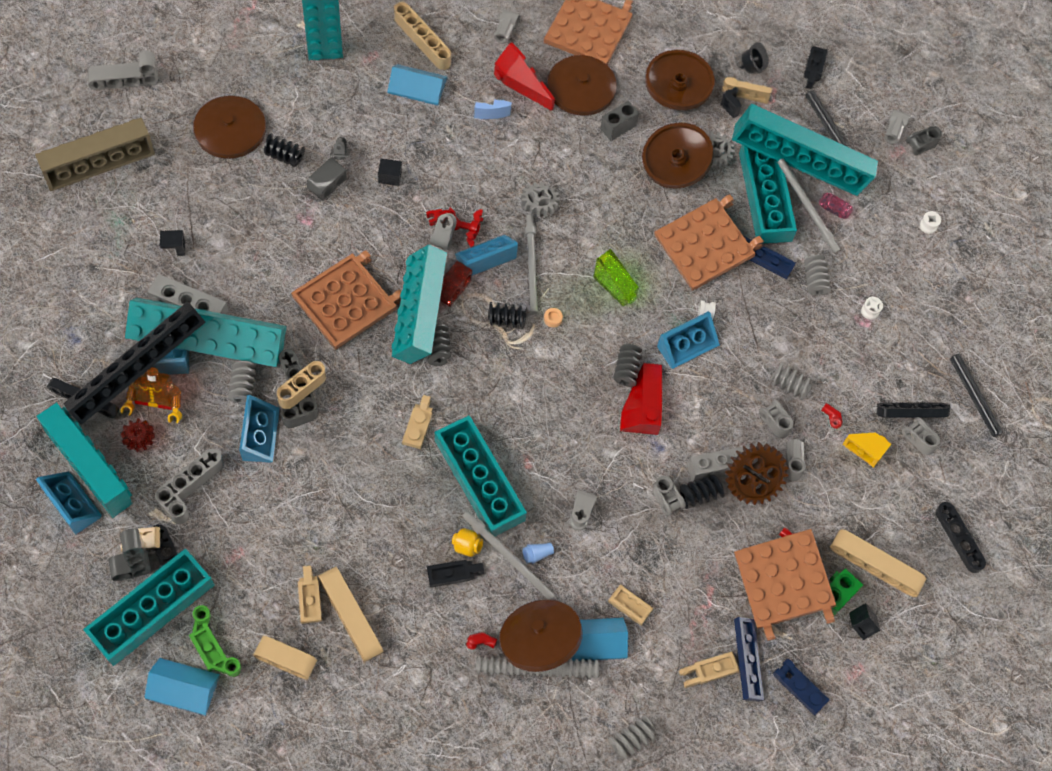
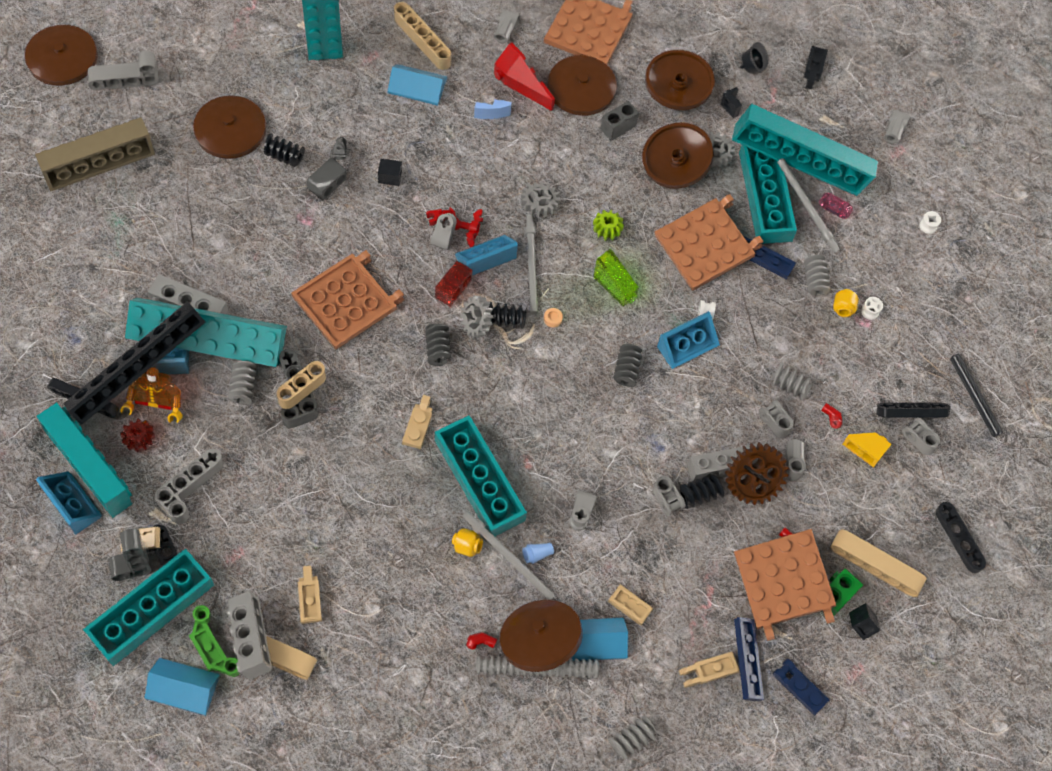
black panel [160,230,186,256] -> none
dark azure slope [239,395,280,463] -> none
tan beam [317,566,383,662] -> none
teal brick [391,244,447,364] -> none
black hinge [427,559,484,588] -> none
red wedge [620,363,662,435] -> none
tan hinge [722,77,772,104] -> none
black axle [805,90,850,148] -> none
dark grey piece [906,126,942,155] -> none
none -> reddish brown dish [24,25,98,86]
none -> light grey brick [227,590,272,680]
none -> light grey gear [460,296,493,337]
none -> lime gear [593,209,624,240]
none -> yellow head [833,289,859,317]

